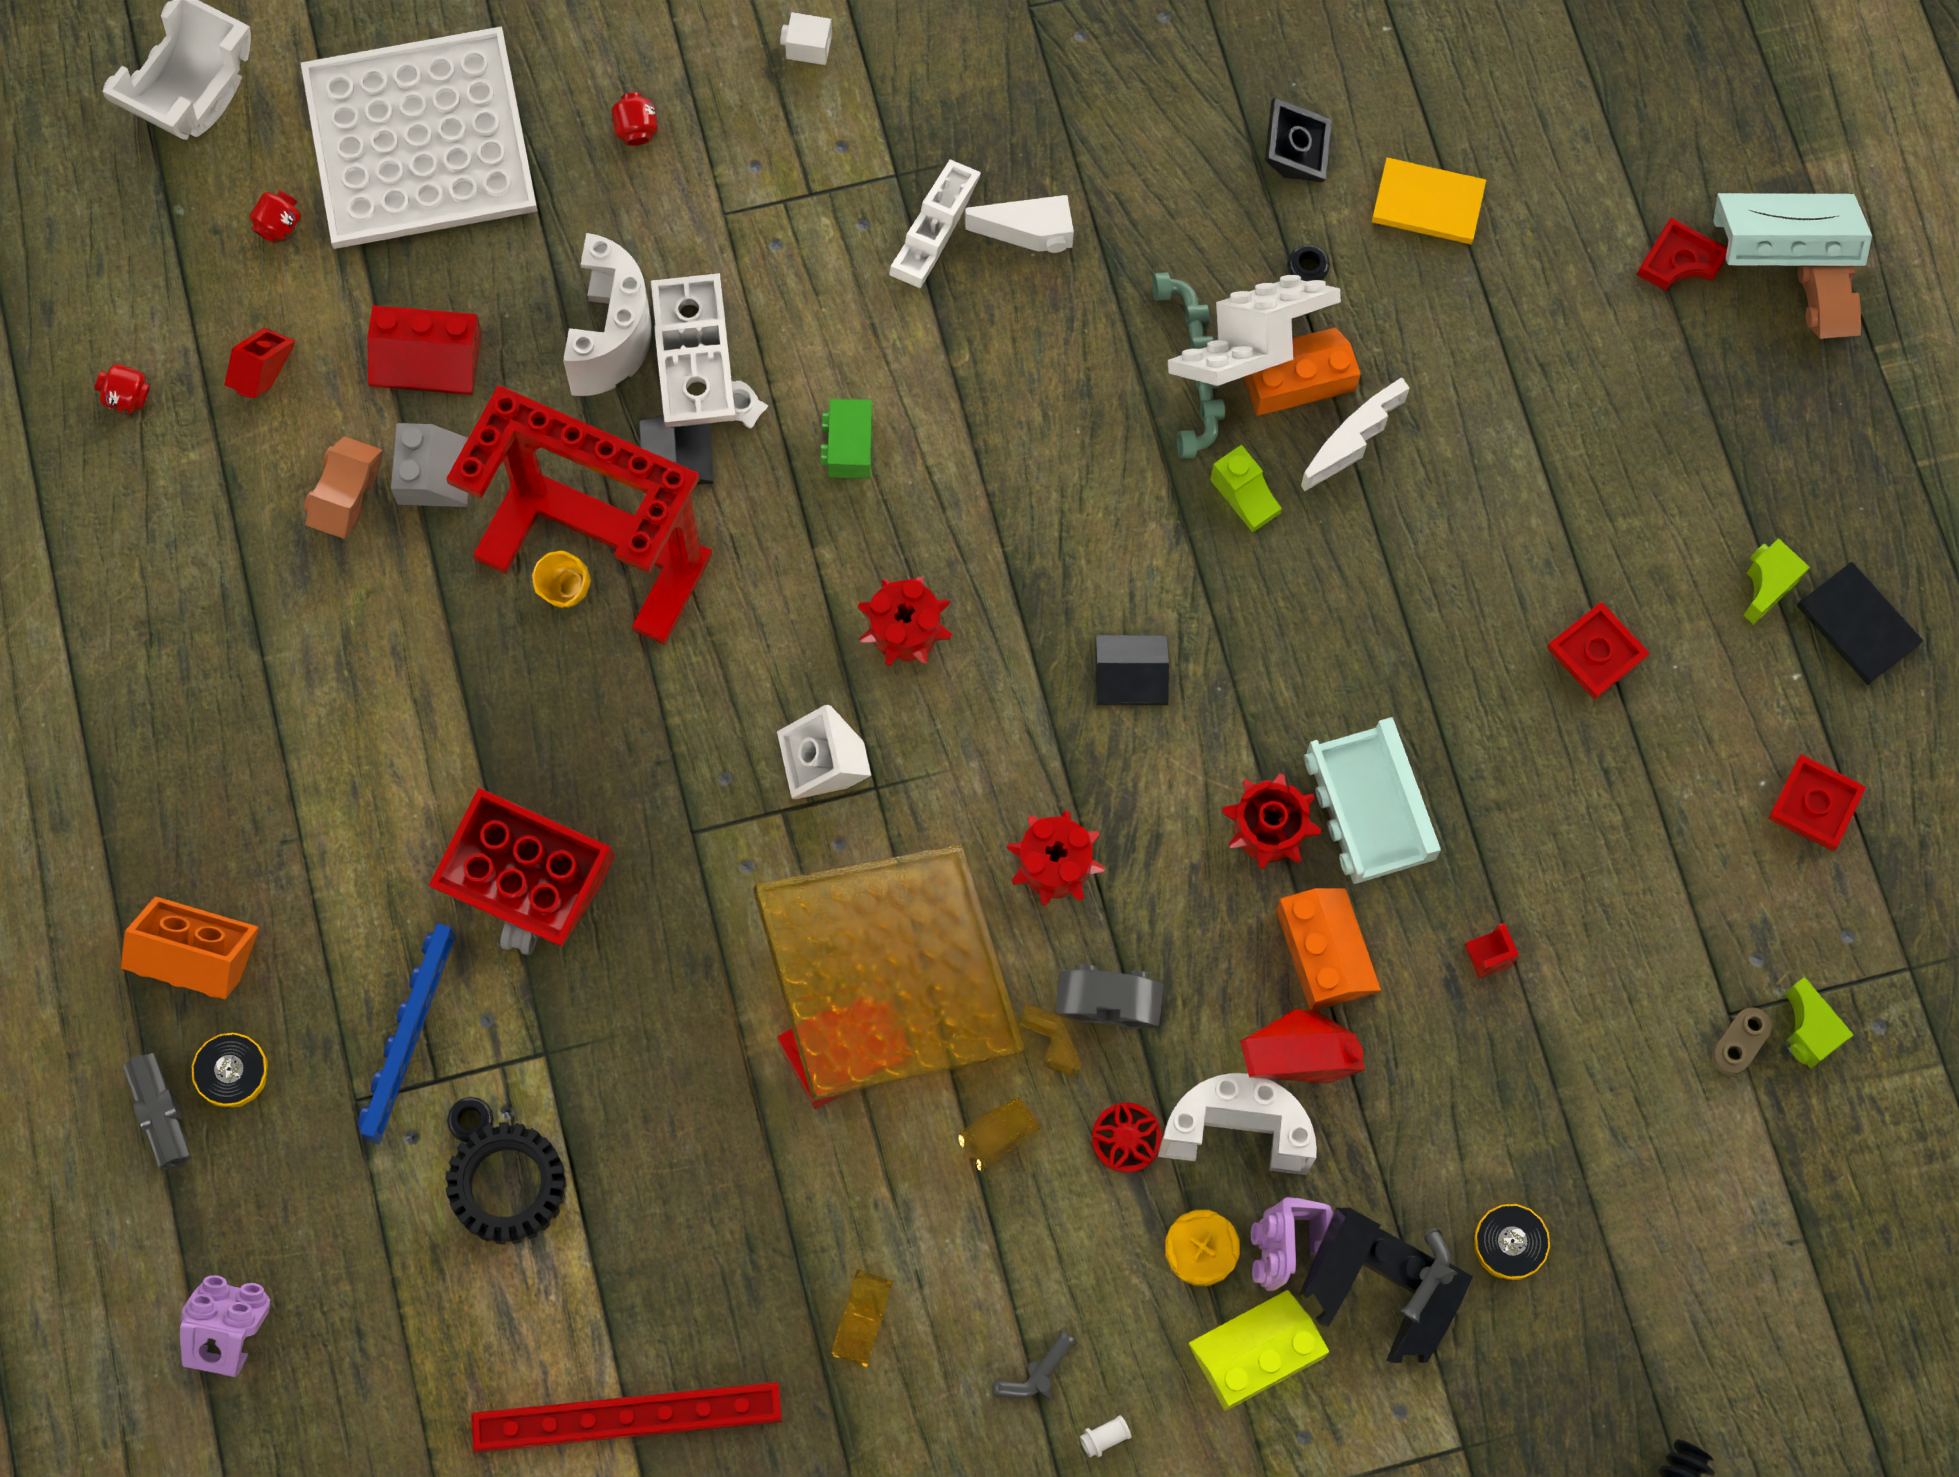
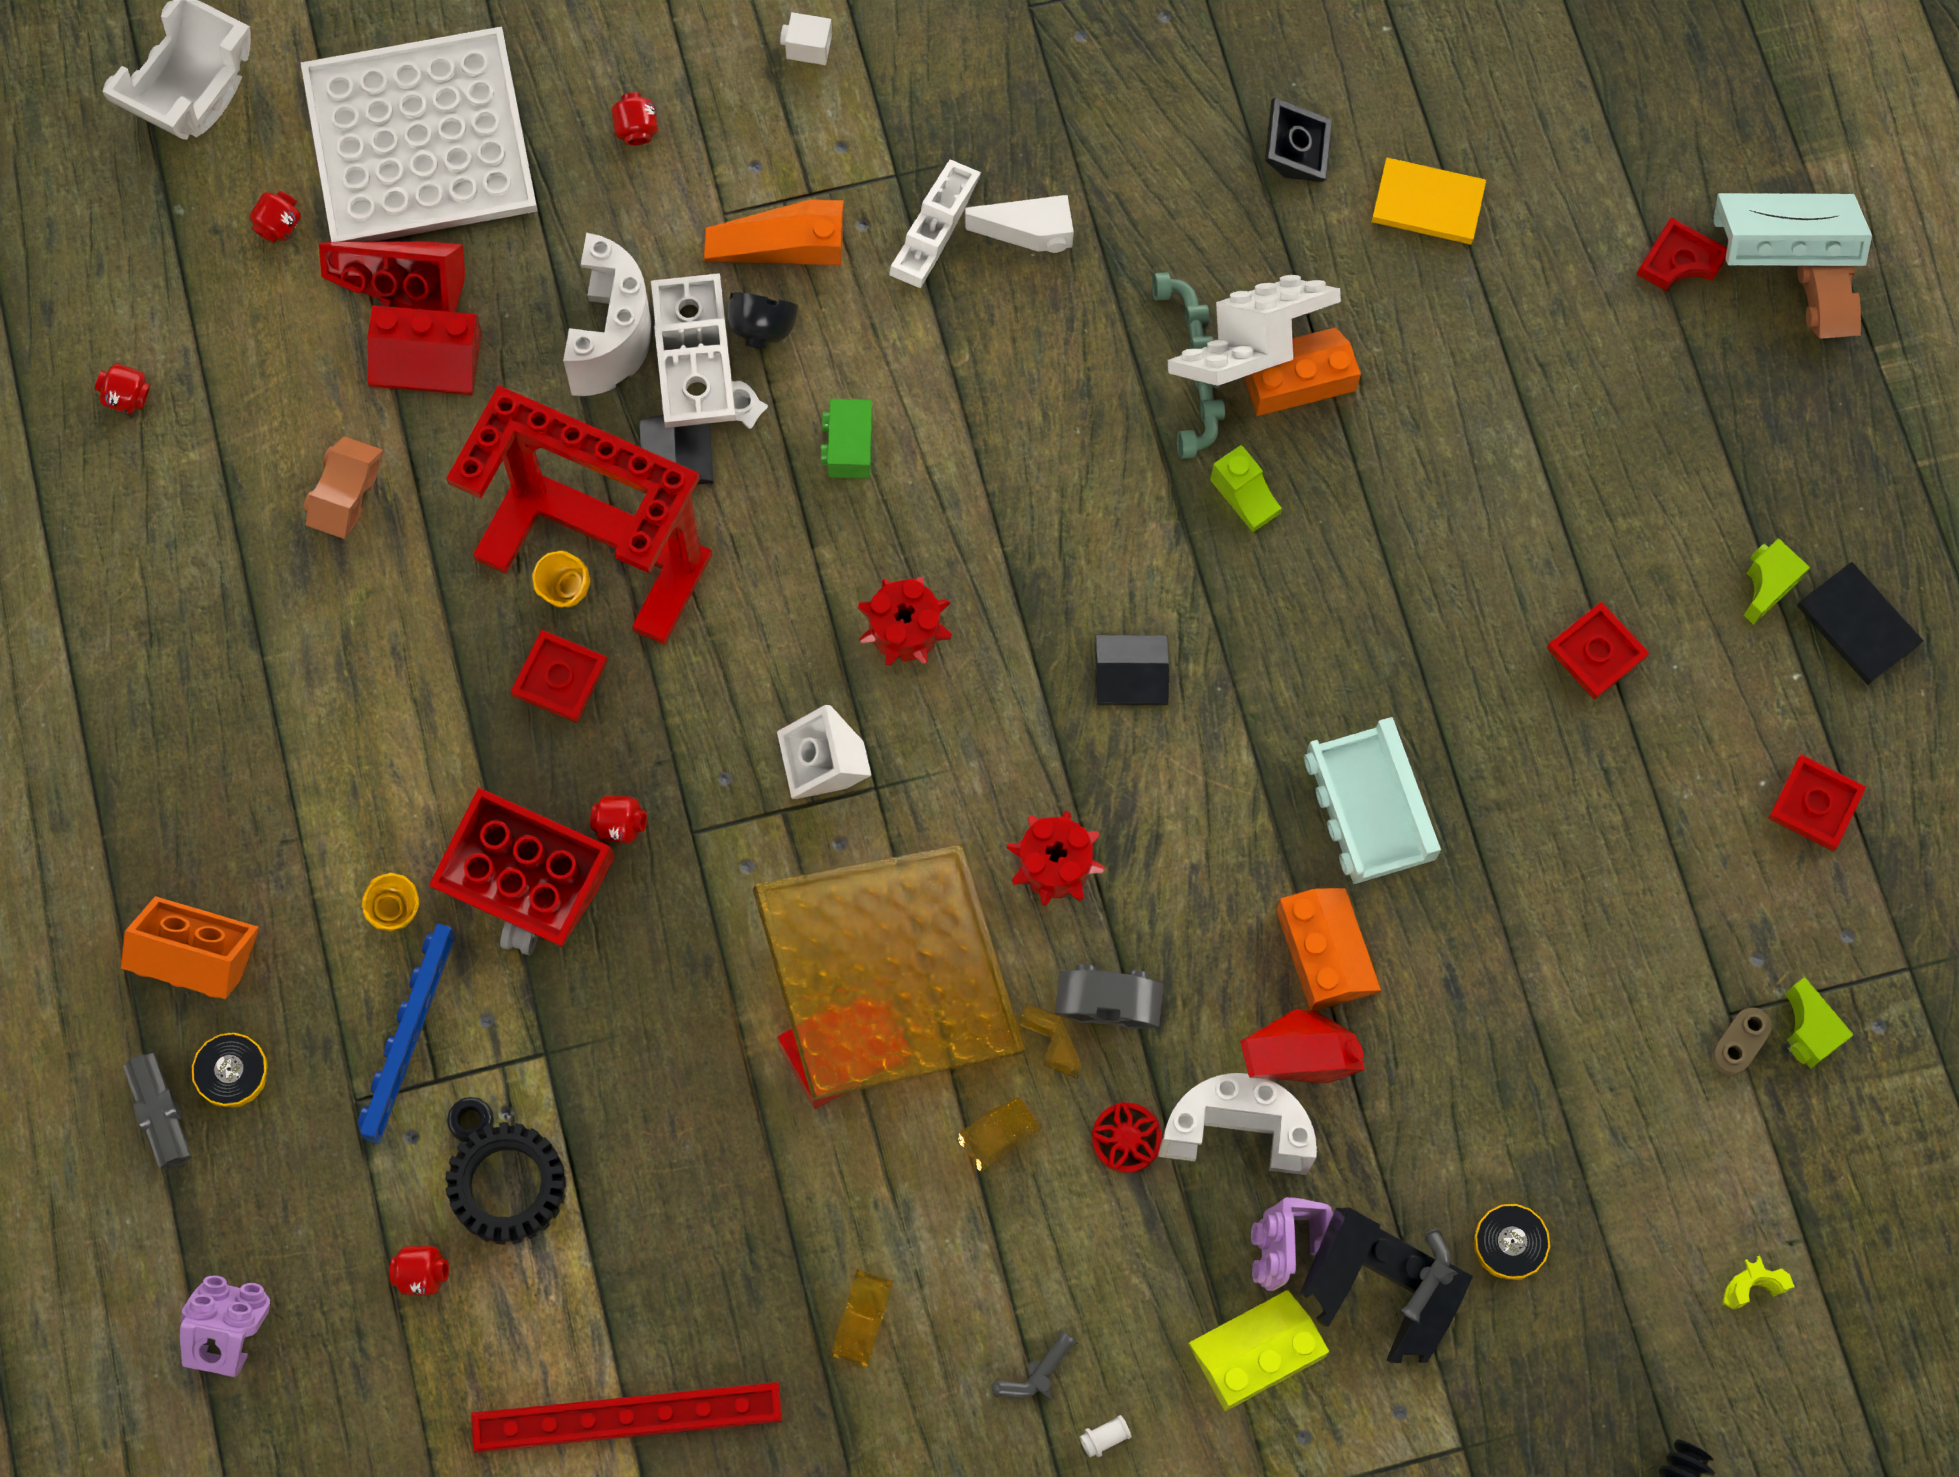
red slope [224,328,295,398] -> none
light grey slope [391,423,469,507] -> none
yellow tile [1165,1210,1240,1286] -> none
red brick [1222,773,1321,869] -> none
black piece [1287,244,1330,282] -> none
white slope [1301,377,1410,491] -> none
red panel [1464,923,1519,979] -> none
none -> red wedge [319,242,465,312]
none -> yellow hair [361,873,419,932]
none -> red head [389,1246,449,1296]
none -> red plate [510,629,608,723]
none -> red head [590,795,647,844]
none -> orange wedge [704,199,844,265]
none -> black cylinder [727,292,798,349]
none -> neon yellow piece [1723,1255,1794,1310]

